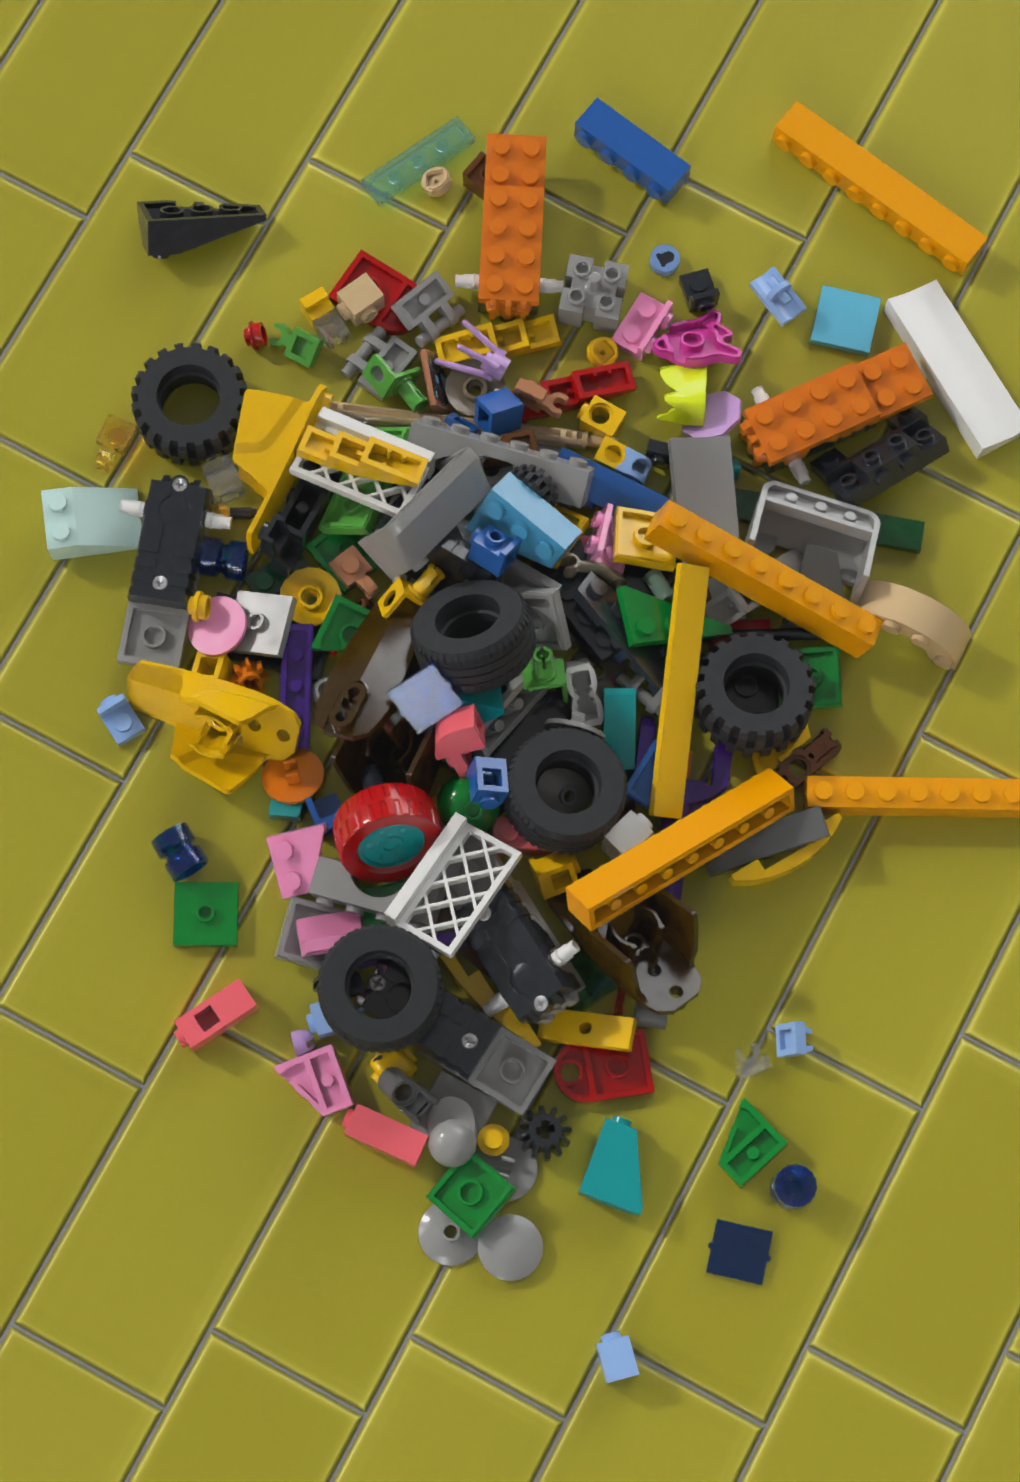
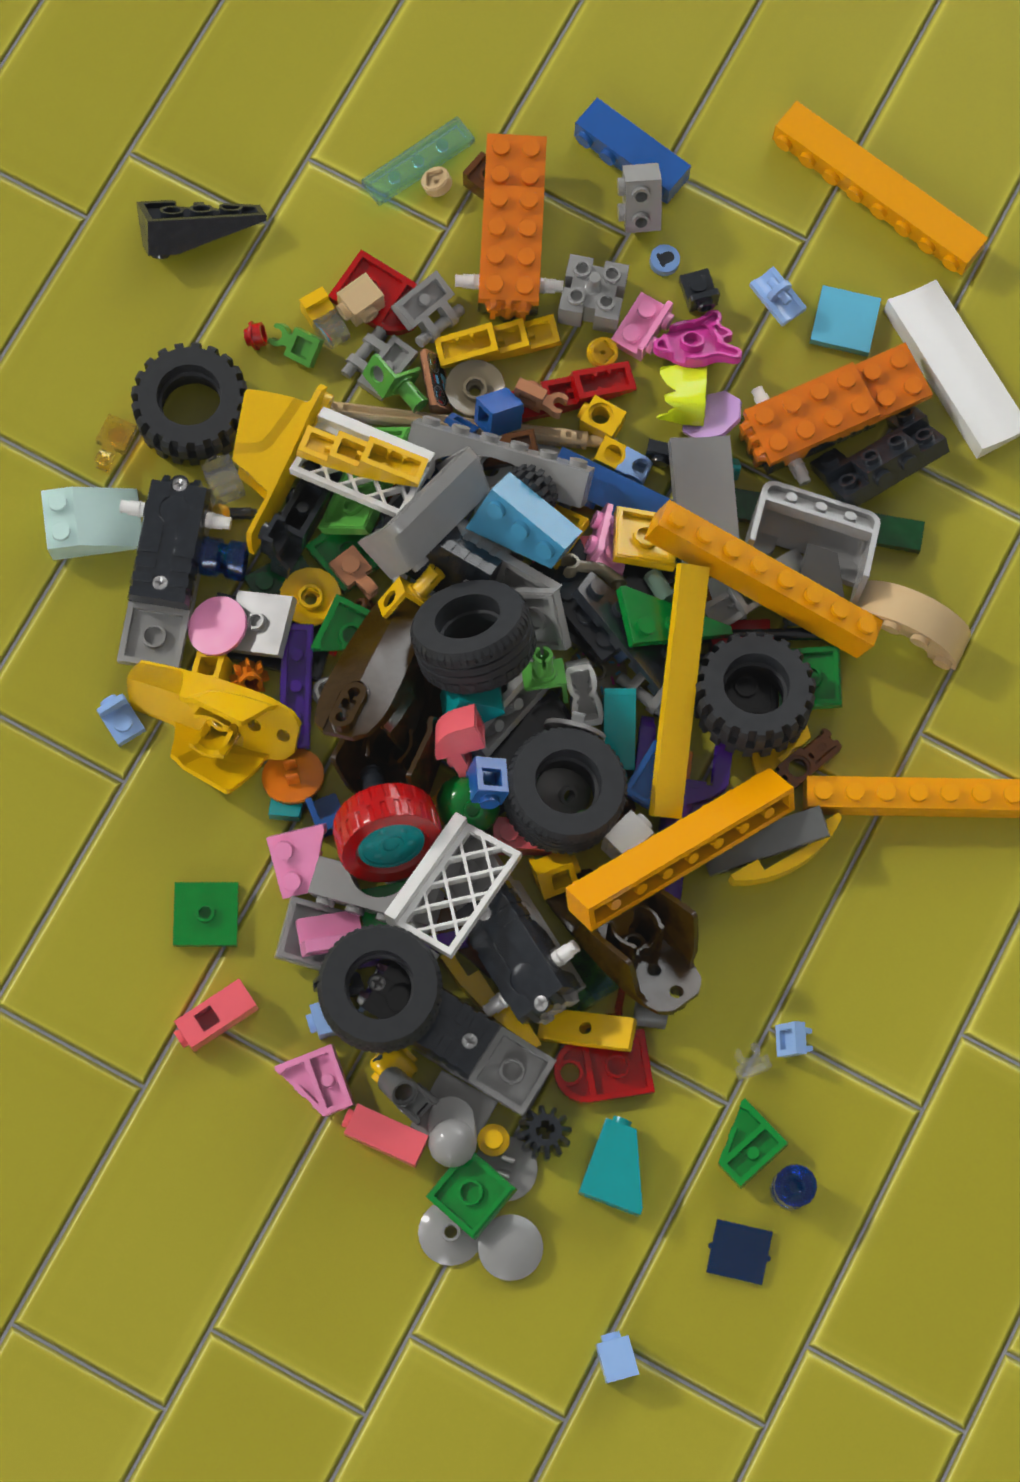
clear blue wheel [151,822,209,882] -> none
yellow plate [187,591,211,622] -> none
lavender hinge [291,1030,316,1057] -> none
clear blue piece [387,662,464,734] -> none
lavender plant [434,320,511,382] -> none
blue brick [467,524,522,577] -> none
none -> light grey brick [617,163,662,233]

